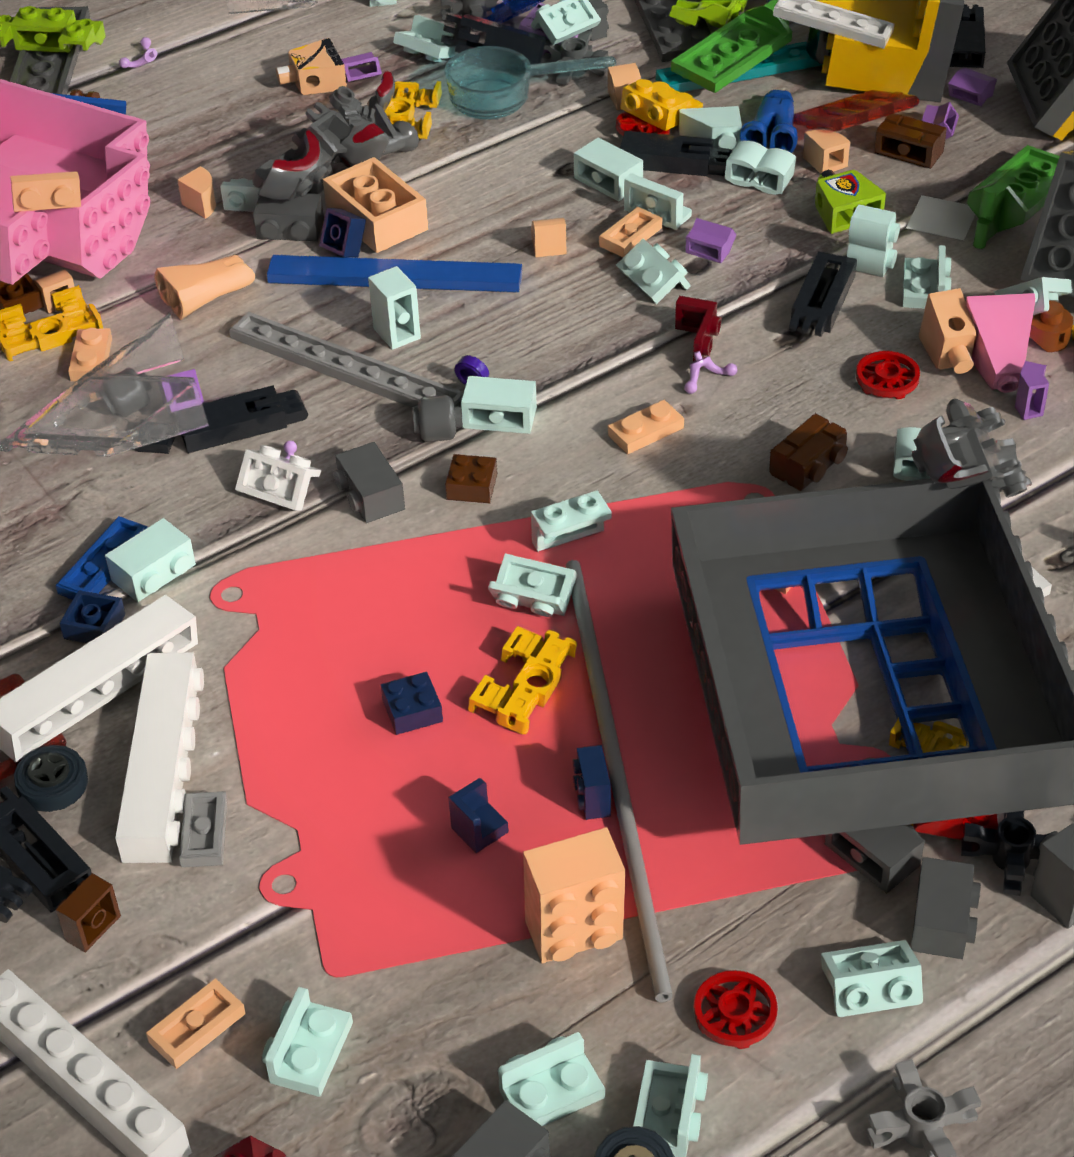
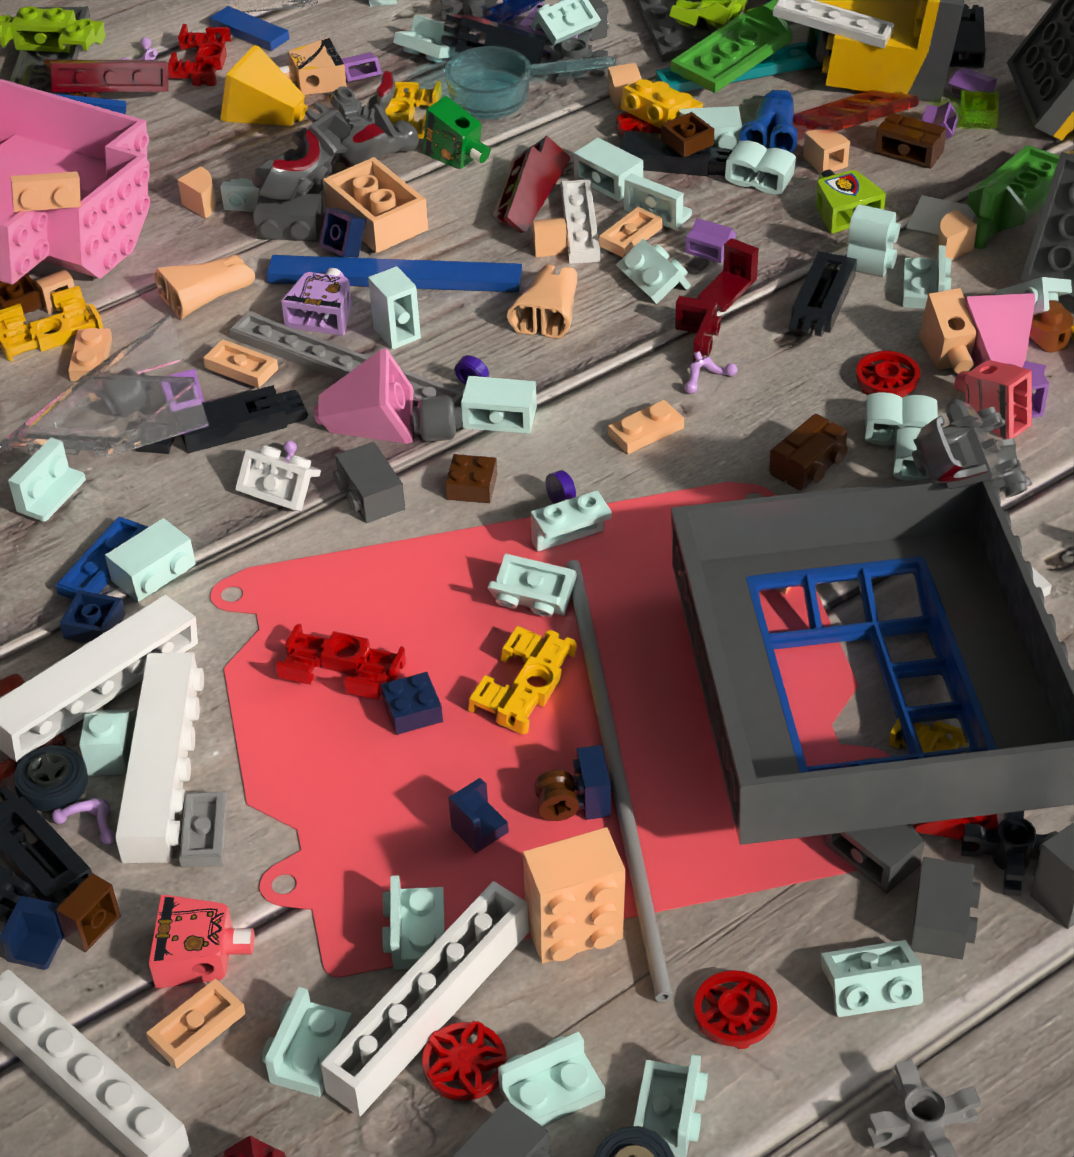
none -> dark blue panel [0,896,64,970]
none -> light aqua bracket [8,437,86,521]
none -> dark red fence [43,60,168,92]
none -> lavender piece [51,798,116,845]
none -> light aqua slope [79,709,137,776]
none -> coral torso [149,895,255,988]
none -> red piece [168,24,232,86]
none -> light nougat plate [203,339,278,388]
none -> blue tile [209,6,290,51]
none -> yellow slope [220,45,308,126]
none -> red piece [276,624,406,700]
none -> lavender torso [281,268,351,336]
none -> bright pink slope [313,348,413,444]
none -> white brick [320,881,529,1117]
none -> light aqua bracket [382,875,445,970]
none -> red wheel [422,1020,507,1101]
none -> green torso [423,95,491,169]
none -> dark red wedge [492,135,570,233]
none -> light nougat piece [507,265,577,339]
none -> reddish brown wheel [534,770,579,821]
none -> dark purple tile [545,470,576,504]
none -> white tile [560,179,600,264]
none -> reddish brown piece [661,112,714,158]
none -> dark red bracket [697,238,759,312]
none -> light aqua brick [865,392,938,446]
none -> light nougat brick [937,209,977,260]
none -> coral torso [954,360,1032,439]
none -> clear neon green piece [959,90,999,129]

